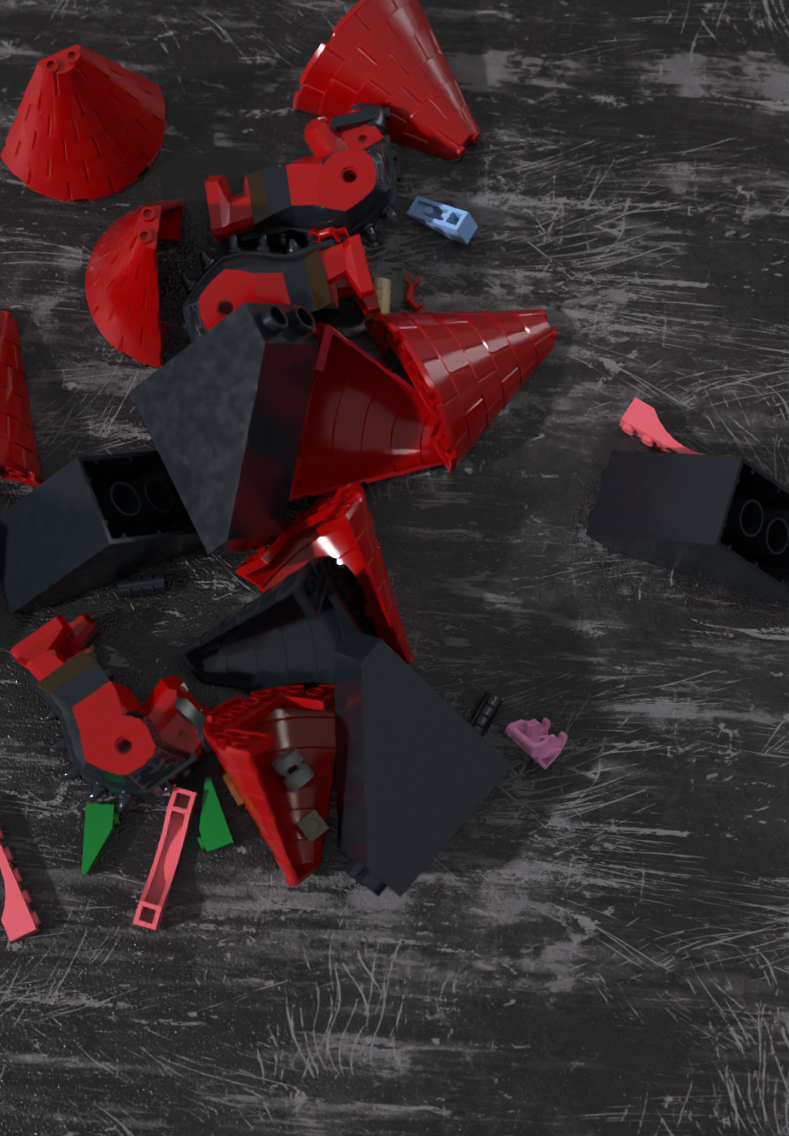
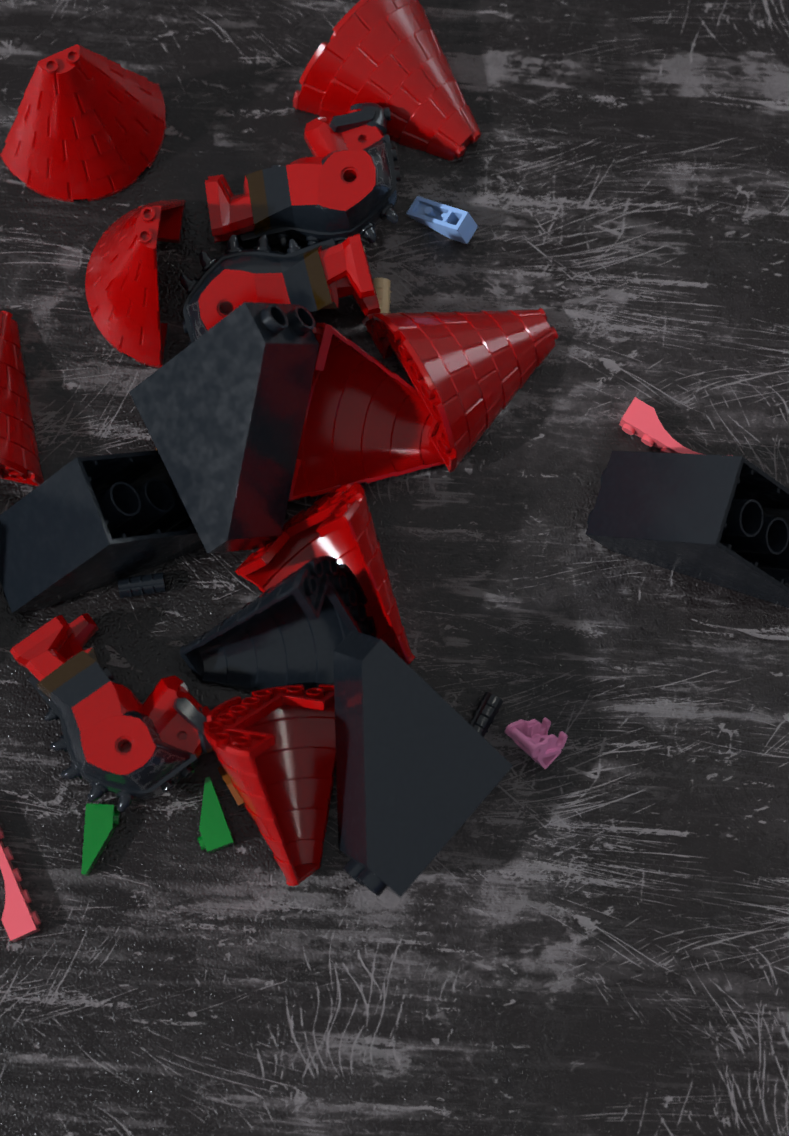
coral arch [133,787,199,931] -> none
light grey wheel [271,747,315,792] -> none
dark tan plate [297,809,330,842] -> none
red arm [307,226,349,244] -> none
red arm [404,273,428,313] -> none

